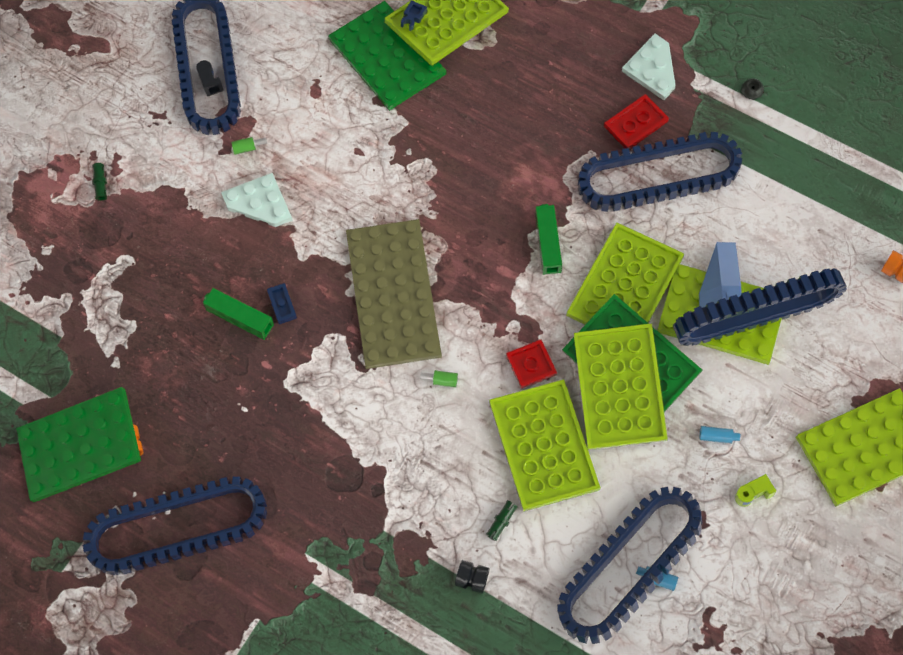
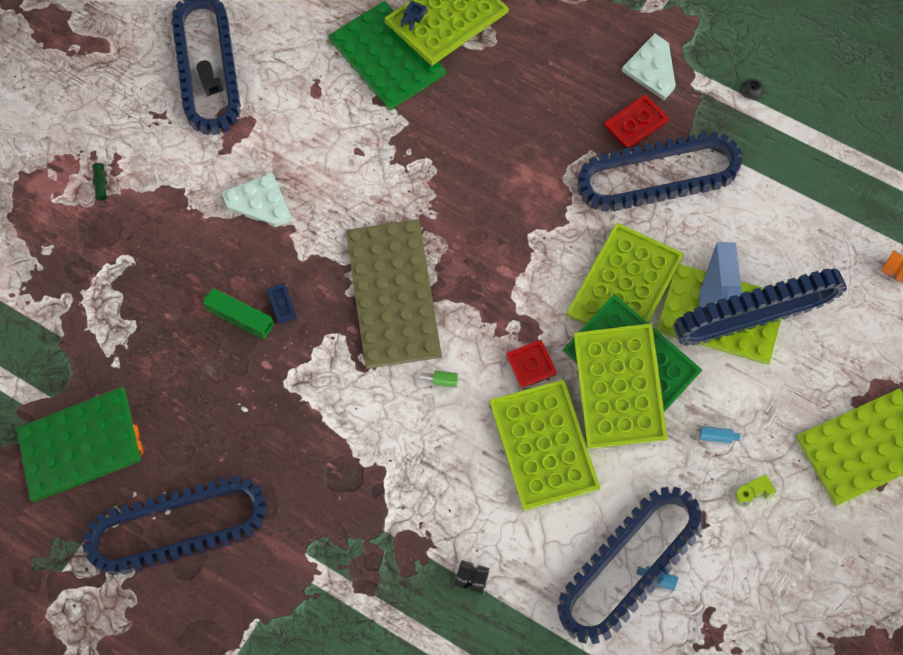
bright green piece [231,137,267,155] -> none
dark green pin [485,500,518,541] -> none
green brick [535,204,562,275] -> none

